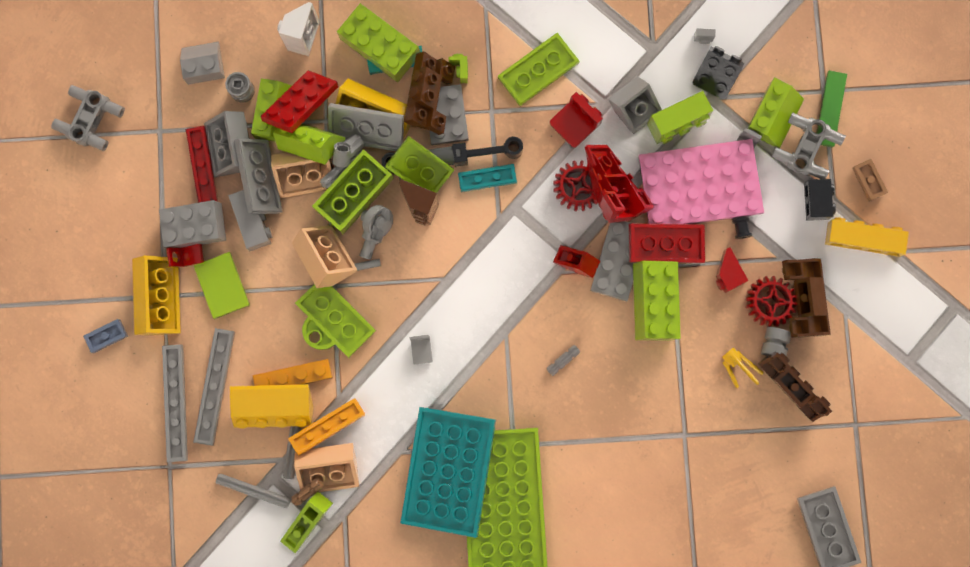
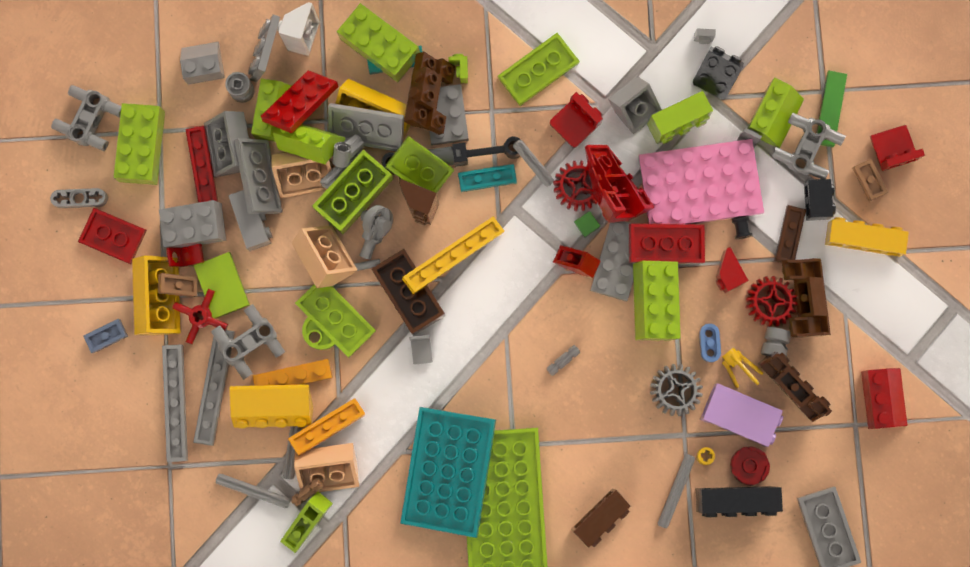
none -> light grey beam [50,188,108,208]
none -> red tile [78,208,147,265]
none -> lime brick [113,103,165,185]
none -> medium nougat plate [158,273,198,297]
none -> red bar [172,289,228,345]
none -> light grey piece [211,304,285,380]
none -> light grey plate [248,15,280,82]
none -> reddish brown brick [372,249,446,336]
none -> yellow plate [402,216,504,294]
none -> light grey axle [513,140,554,187]
none -> reddish brown slope [571,488,631,548]
none -> bright green tile [574,211,601,238]
none -> light grey gear [650,364,703,416]
none -> light grey axle [658,454,695,528]
none -> black brick [695,486,783,517]
none -> yellow bush [696,447,715,465]
none -> medium blue plate [699,324,721,362]
none -> lavender panel [700,383,783,447]
none -> red tile [730,446,770,486]
none -> reddish brown tile [774,205,806,262]
none -> red slope [861,368,908,429]
none -> red bracket [870,125,925,171]

